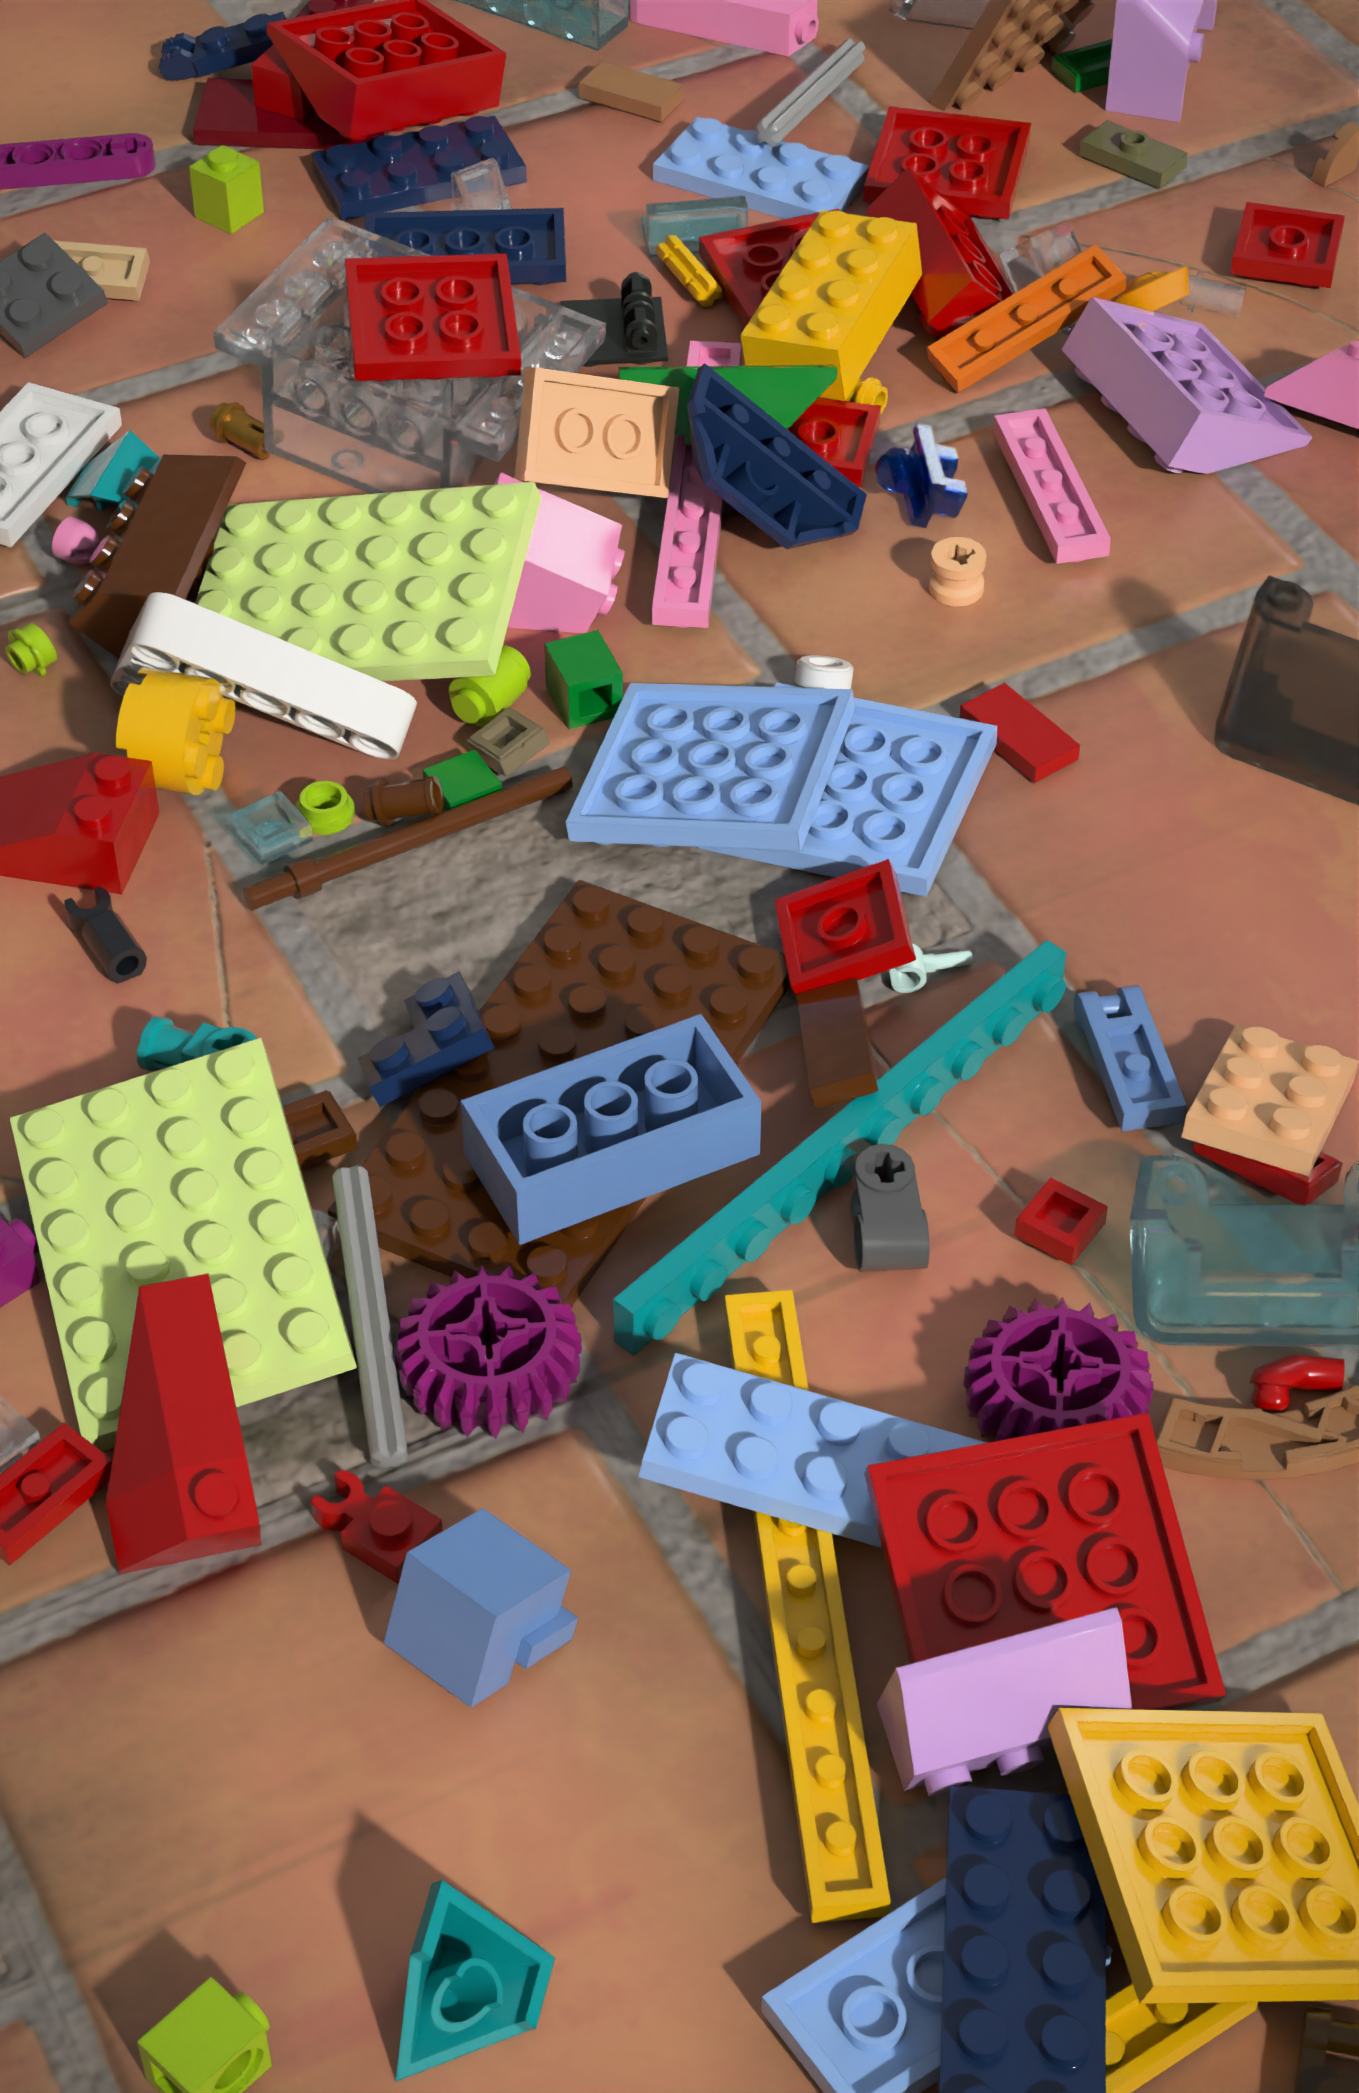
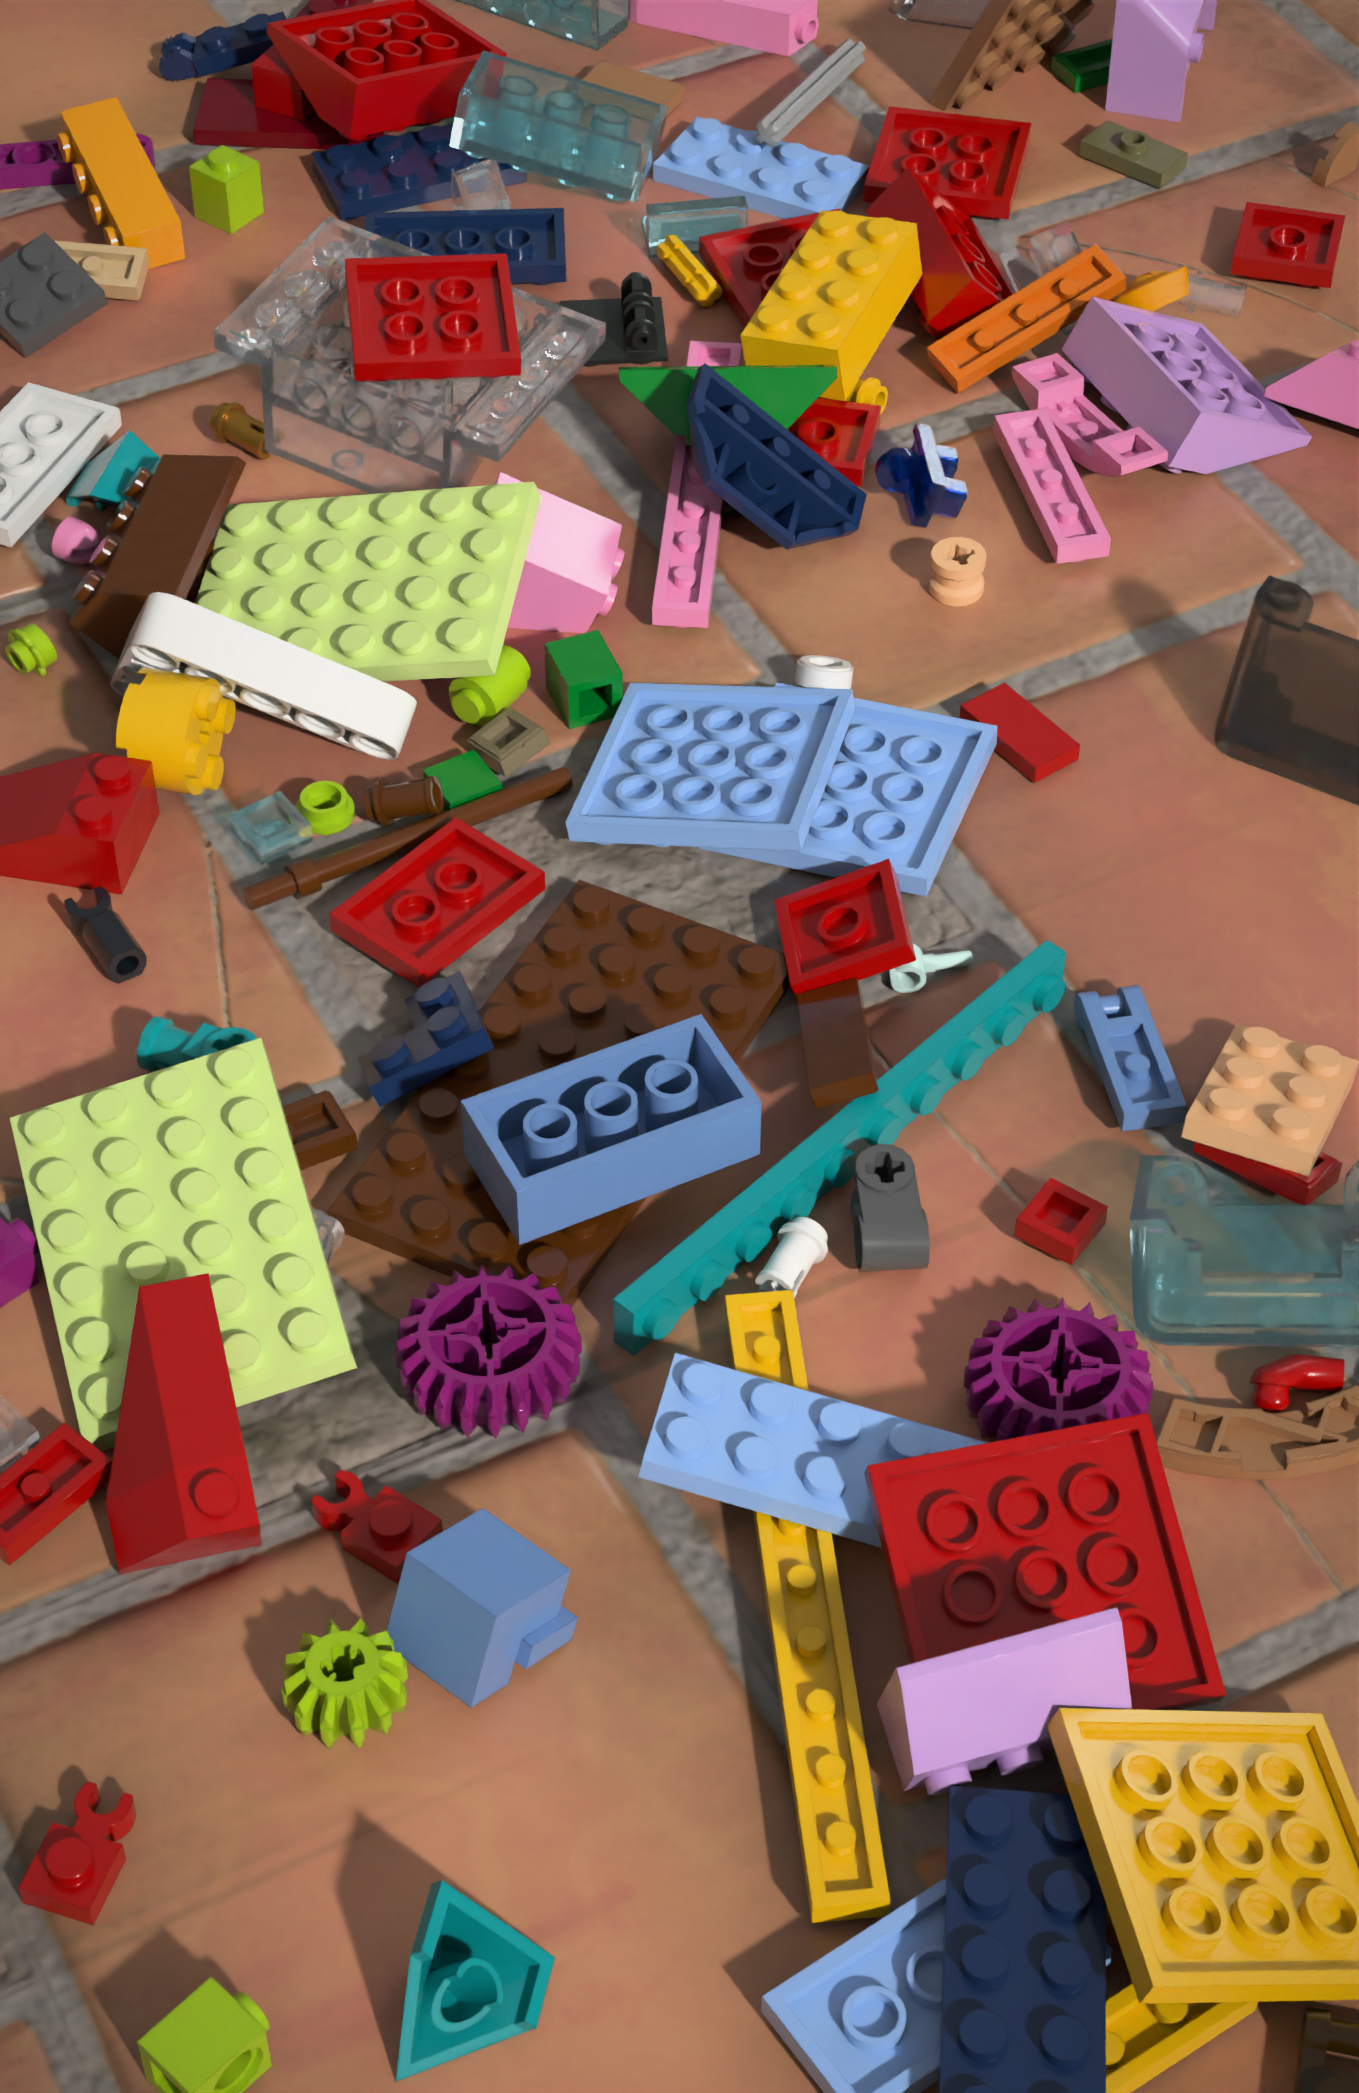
light grey axle [332,1165,408,1469] -> none
light nougat plate [514,368,679,498] -> none
none -> red plate [18,1781,136,1925]
none -> light orange brick [57,97,185,269]
none -> lime gear [281,1618,408,1749]
none -> red plate [329,817,545,988]
none -> clear light blue brick [449,50,669,203]
none -> white pin [755,1217,828,1299]
none -> bright pink slope [1012,353,1168,476]

